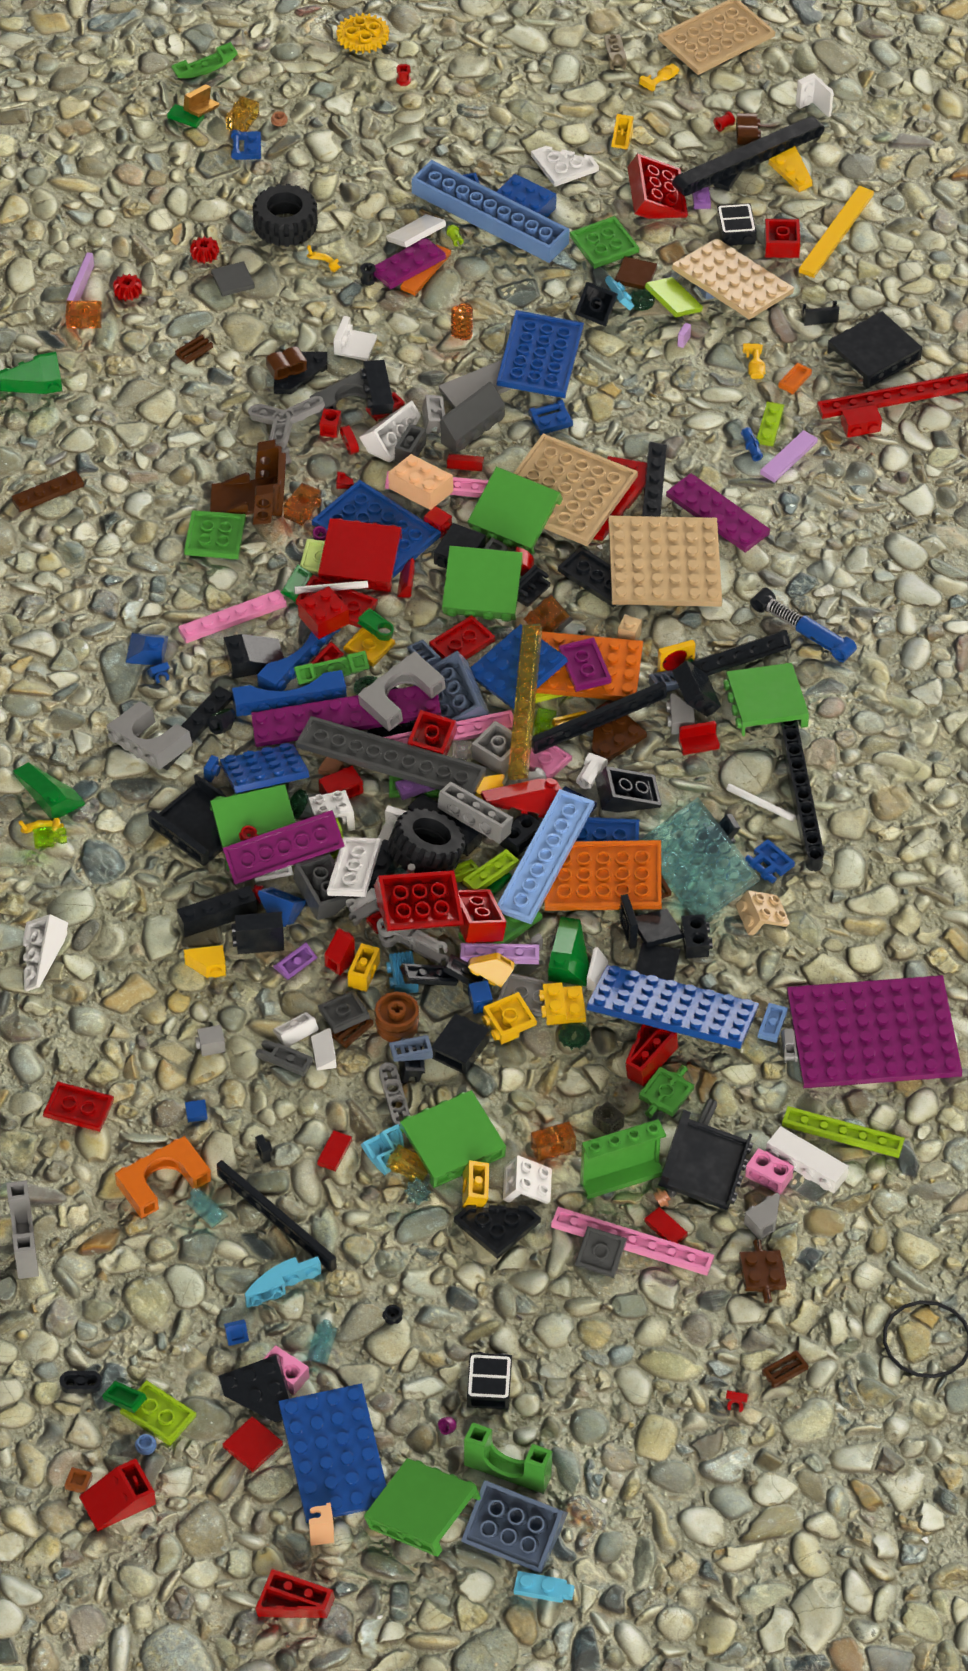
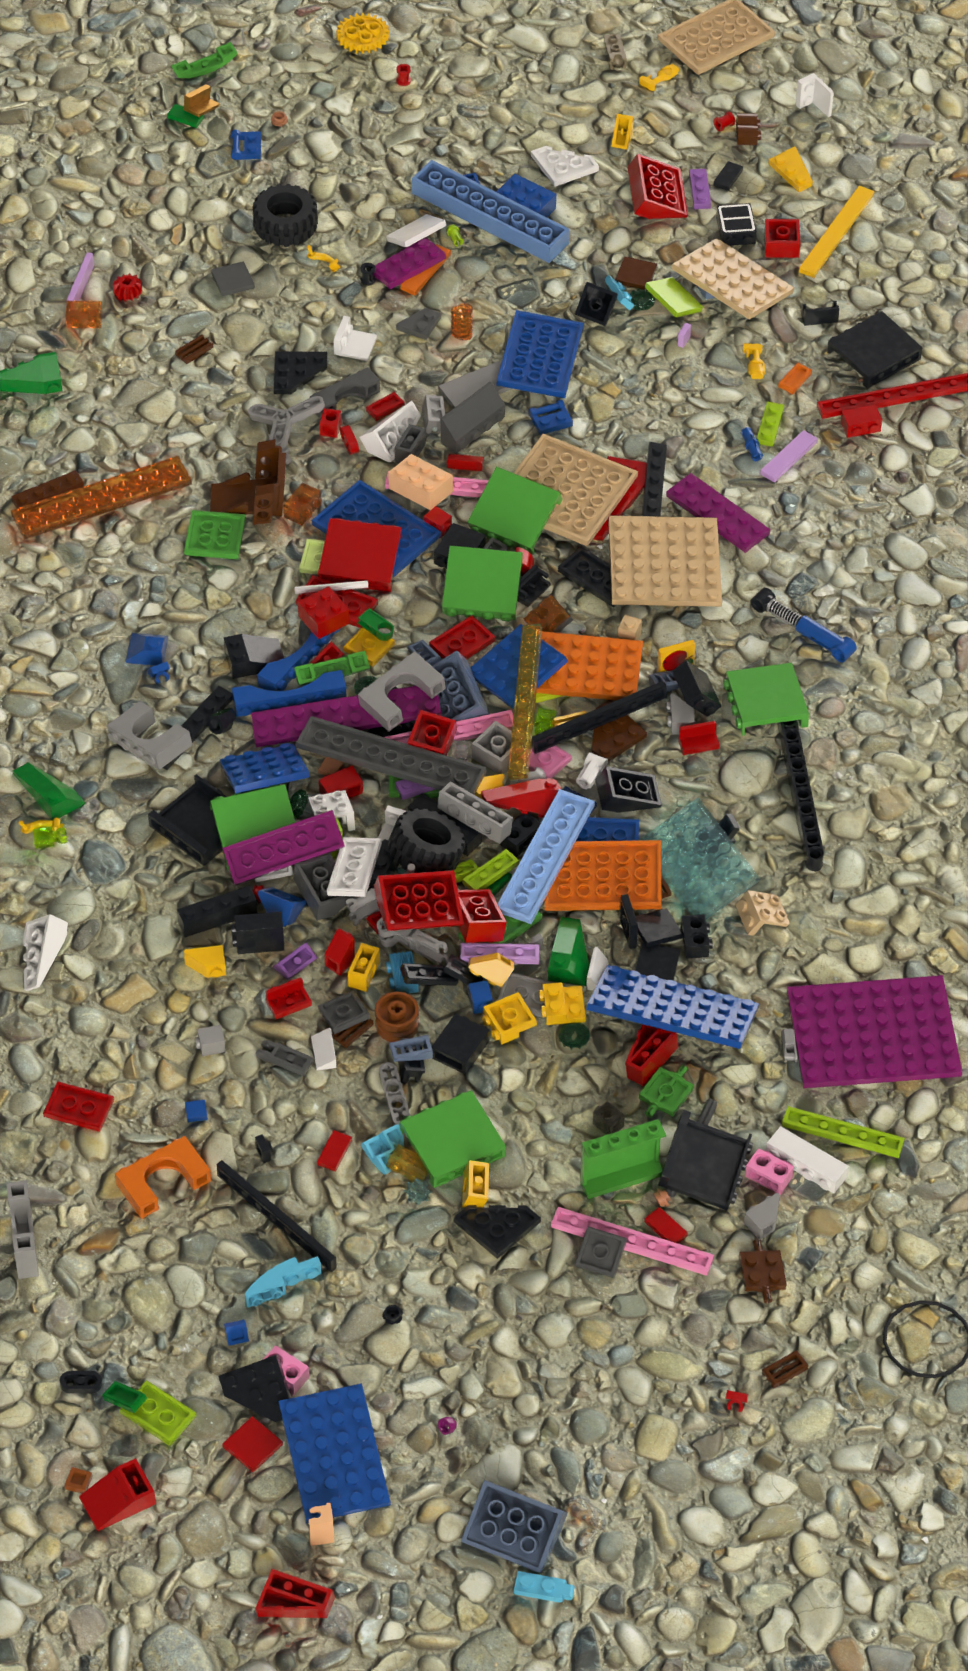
medium blue plate [135,1434,157,1455] -> none
bright pink plate [178,590,287,643] -> none
clear light blue hinge [186,1188,228,1228] -> none
red gear [190,236,219,264] -> none
blue plate [203,755,221,782] -> none
clear yellow brick [225,96,260,132] -> none
red plate [239,825,258,841] -> none
reddish brown brick [266,347,307,380] -> none
white slope [273,1012,319,1047] -> none
green tile [280,564,313,602] -> none
clear light blue hinge [307,1319,337,1364] -> none
magenta hinge [312,526,327,541] -> none
red tile [336,471,354,489] -> none
black brick [360,360,394,415] -> none
bright green panel [364,1458,481,1557] -> none
red slope [397,558,415,598] -> none
bright green arch [464,1422,552,1494] -> none
black brick [467,1352,512,1410] -> none
white bracket [503,1155,552,1204] -> none
clear orange brick [531,1121,576,1162] -> none
magenta plate [558,637,611,692] -> none
bright green plate [570,216,639,269] -> none
black beam [672,116,825,196] -> none
black plate [690,630,792,676] -> none
white bar [726,783,796,822] -> none
blue plate [744,839,795,884] -> none
medium blue plate [758,1003,788,1043] -> none
none -> clear orange plate [11,456,192,540]
none -> red bracket [266,977,312,1020]
none -> dark grey wing [396,308,441,340]

